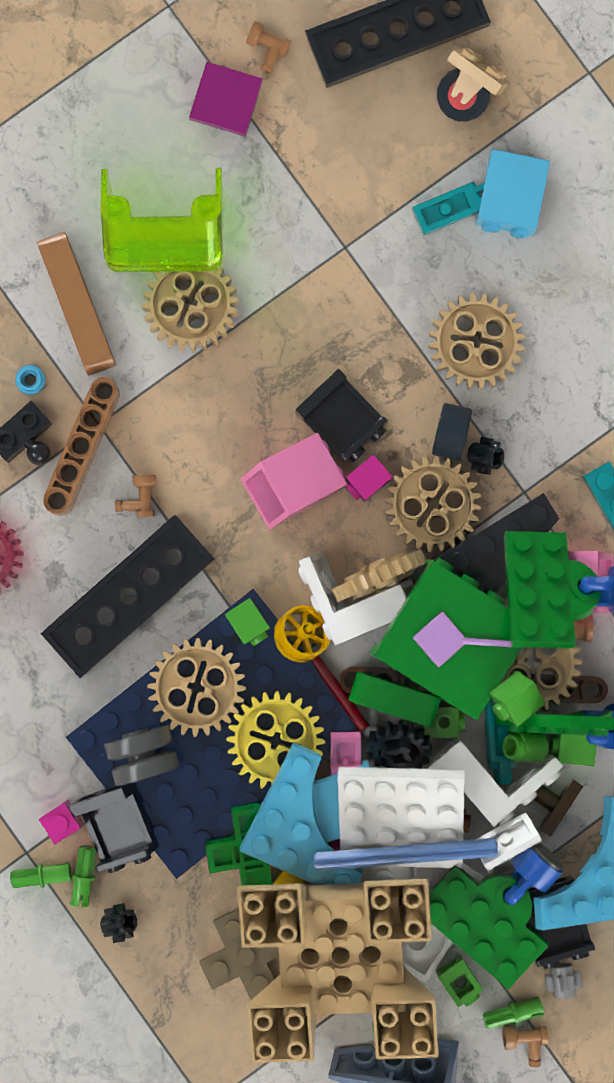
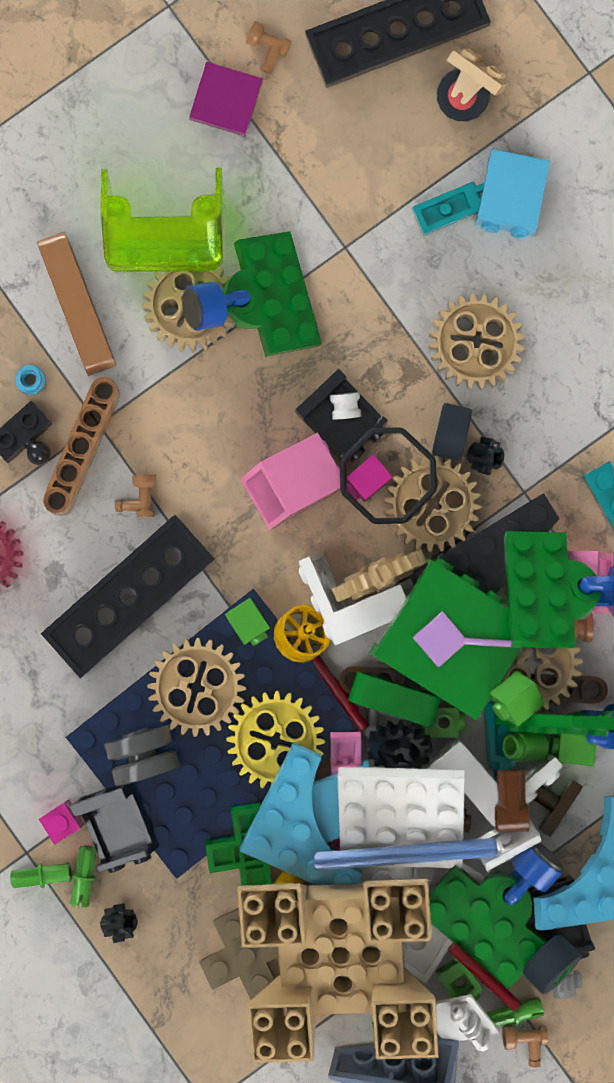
none -> green plate [182,231,322,357]
none -> white wheel [330,392,361,419]
none -> black piece [340,427,437,524]
none -> white hinge [435,994,500,1051]
none -> dark red bar [447,942,521,1011]
none -> reddish brown piece [495,770,529,832]
none -> black wheel [523,935,581,994]

